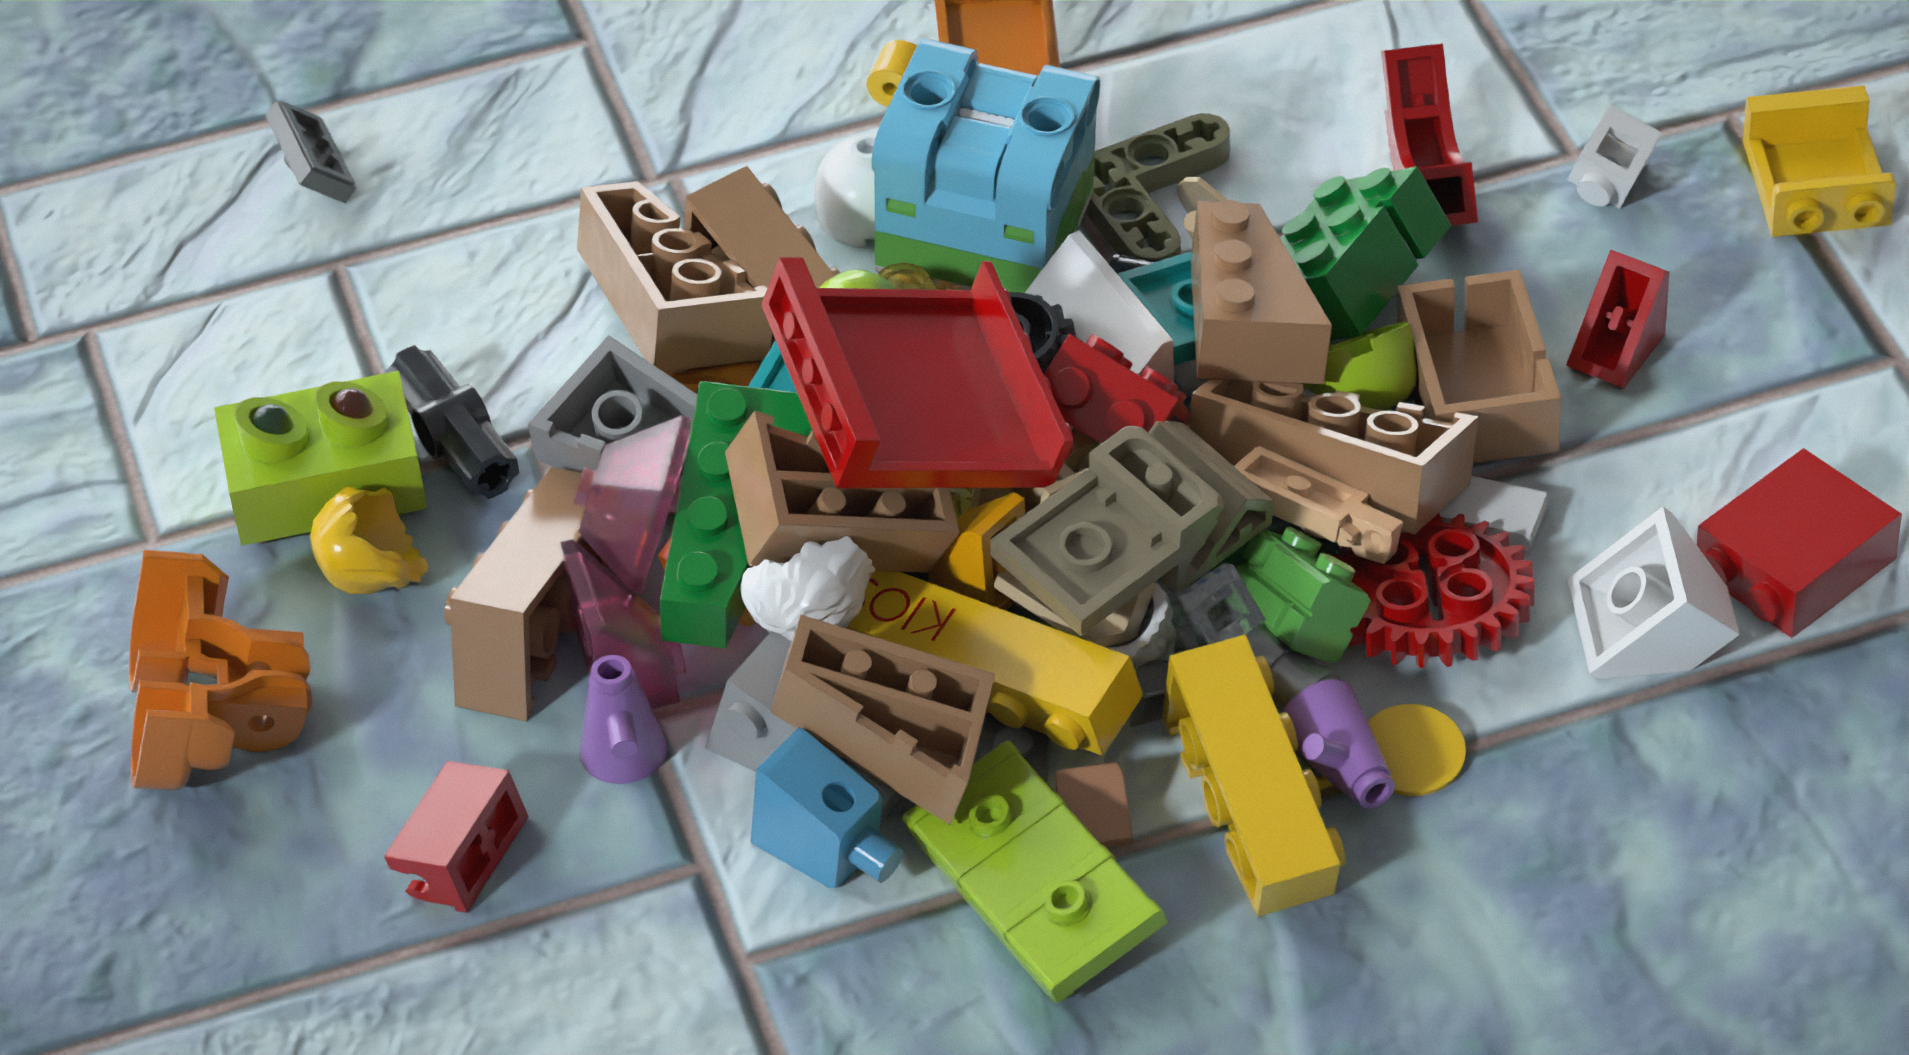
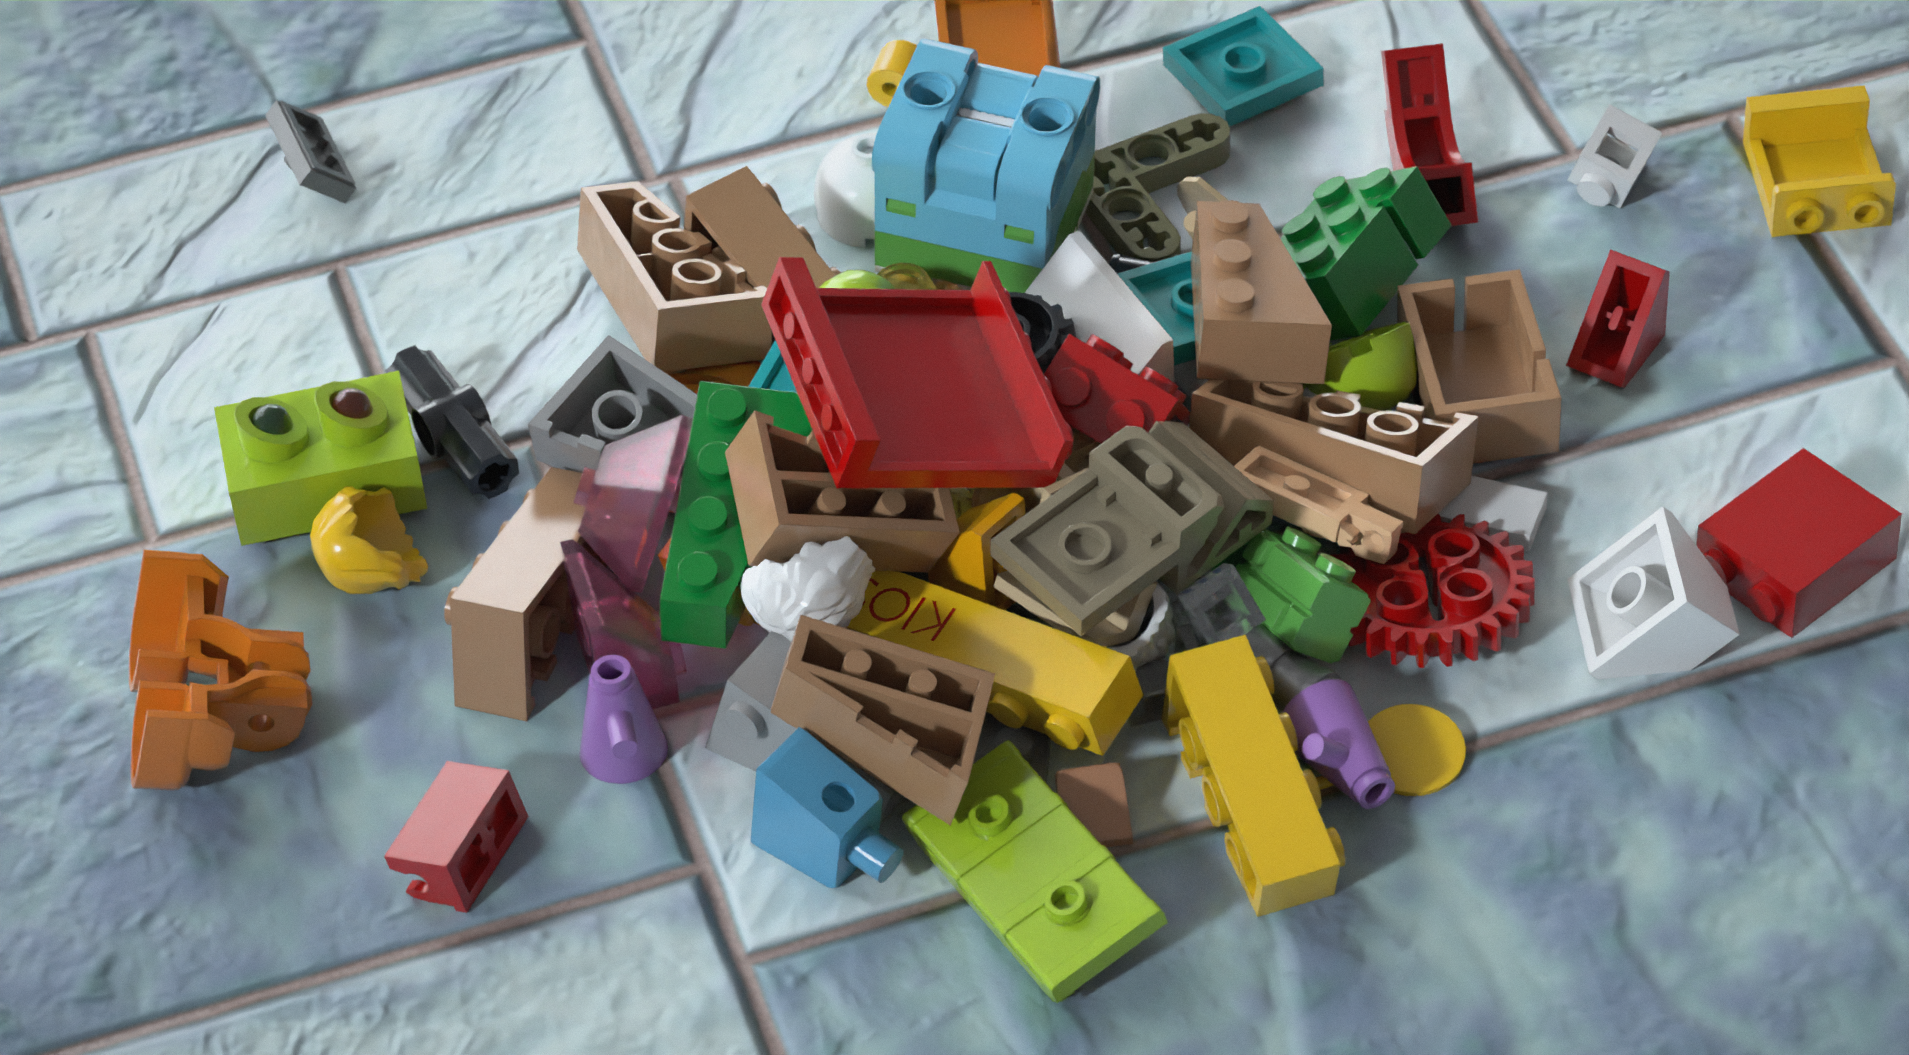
none -> teal plate [1162,6,1324,127]

